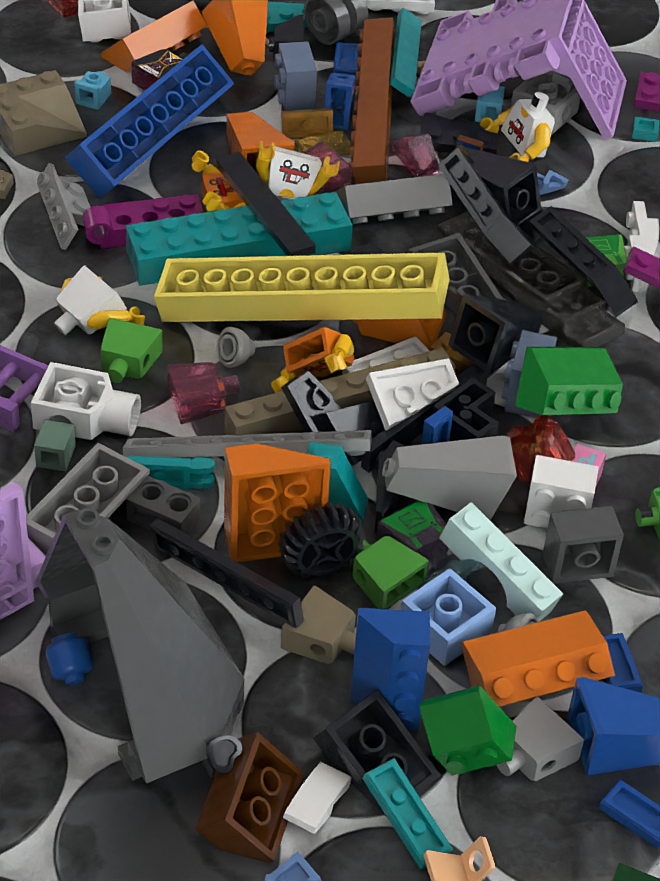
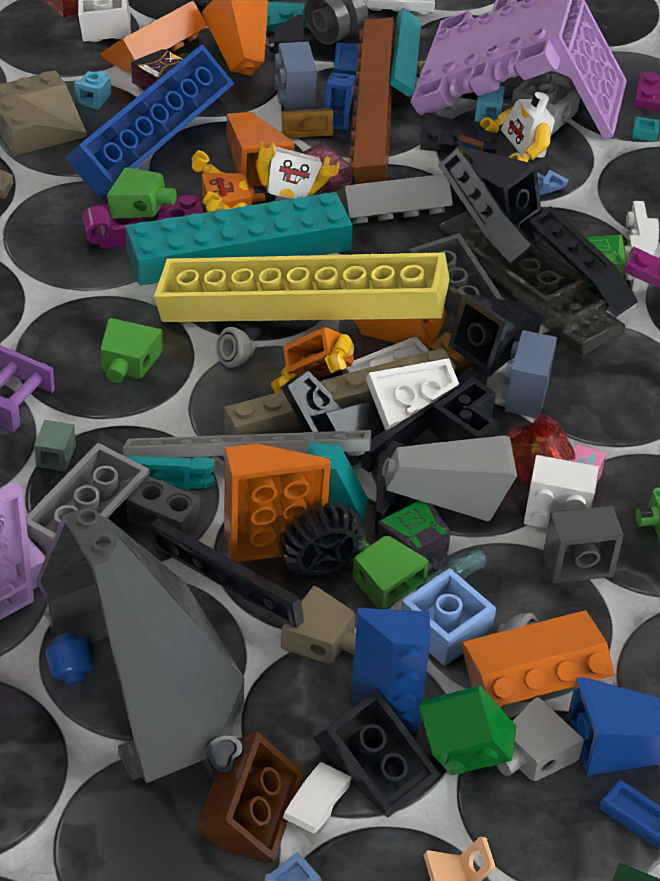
white brick [31,362,141,440] -> none
light grey bracket [37,163,90,250] -> none
white torso [54,265,145,335] -> none
clear pink torso [167,362,240,424] -> none
black tile [215,152,316,256] -> none
clear yellow plate [295,130,352,160] -> none
teal tile [362,758,453,870] -> none
clear pink slope [392,133,440,177] -> none
blue tile [421,406,453,445] -> none
light aqua arch [439,502,563,622] -> none
green slope [515,346,623,415] -> none
blue tile [603,633,643,693] -> none
none -> bright green torso [107,167,177,219]

